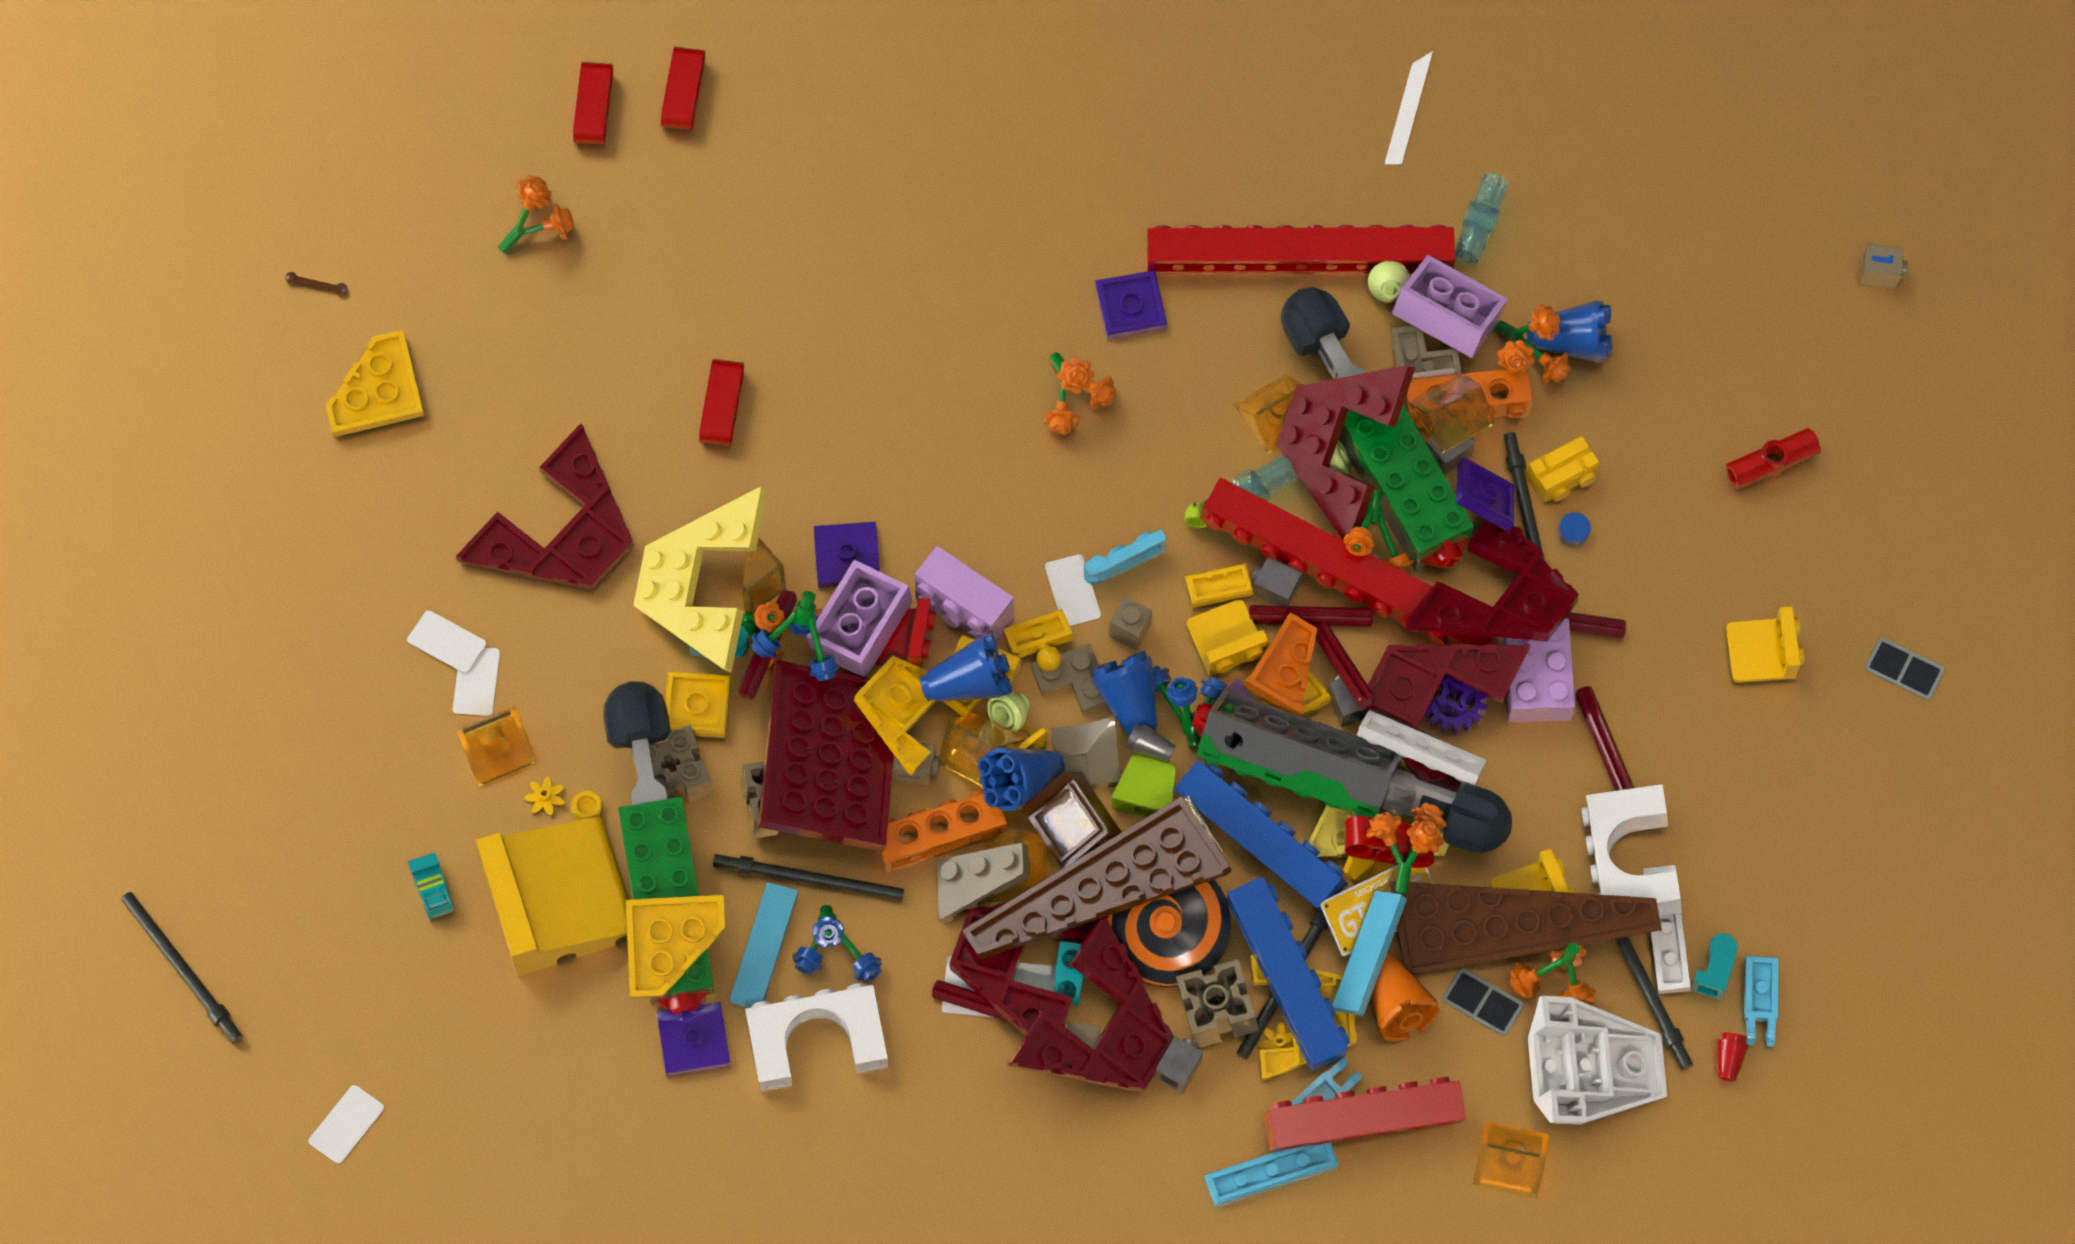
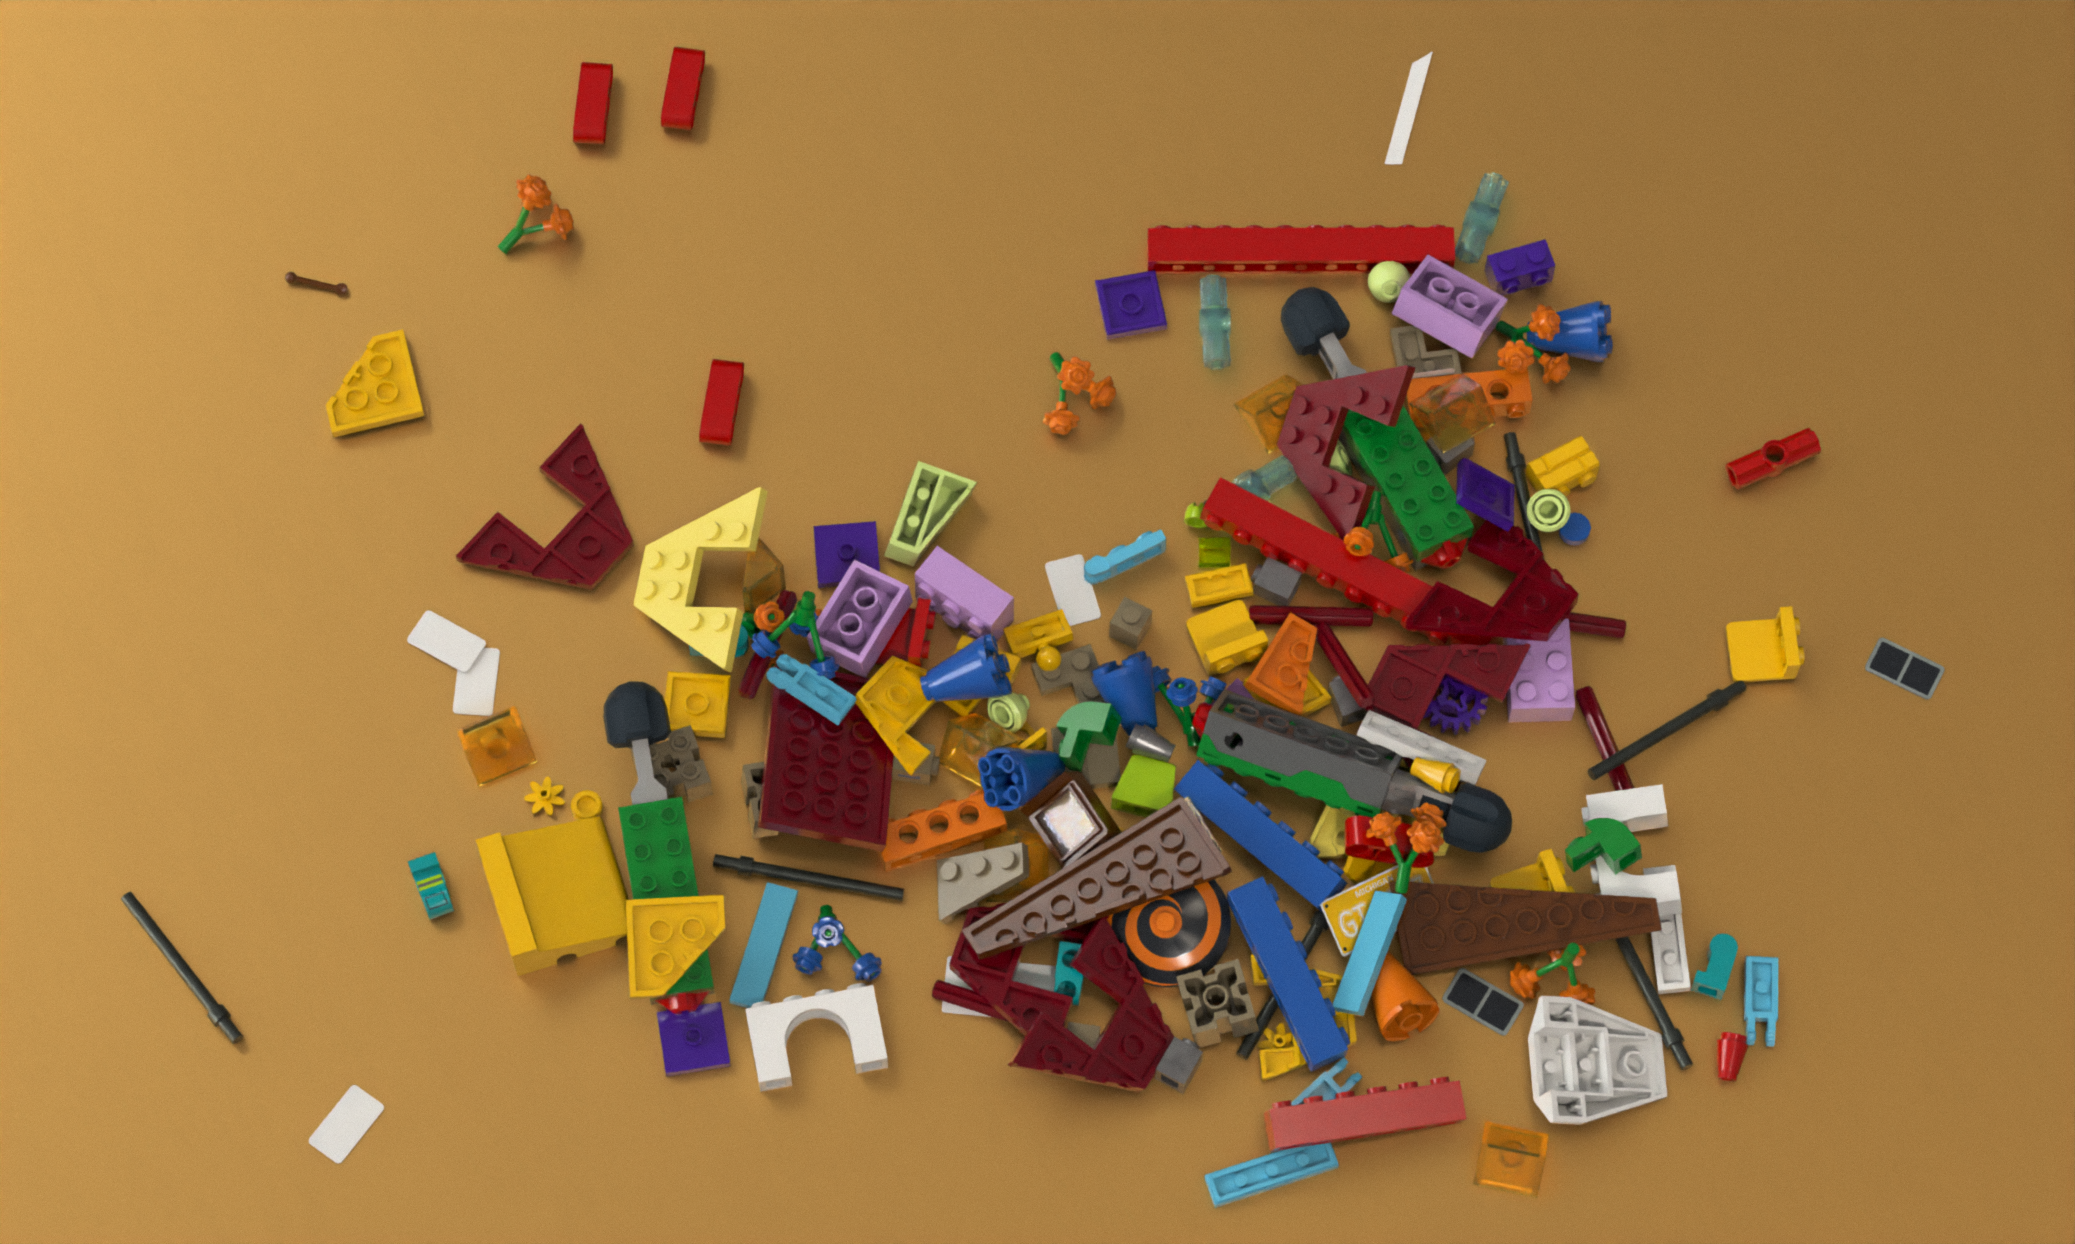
dark tan brick [1860,244,1908,289] -> none
none -> medium azure hinge [766,654,857,726]
none -> yellowish green wedge [884,461,977,567]
none -> green brick [1056,701,1122,772]
none -> clear neon green tile [1198,537,1231,568]
none -> clear light blue piece [1199,275,1231,370]
none -> yellow cone [1410,757,1461,794]
none -> dark purple brick [1484,239,1556,296]
none -> yellowish green brick [1527,489,1570,532]
none -> green brick [1565,818,1642,875]
none -> pearl dark grey bar [1588,681,1746,780]

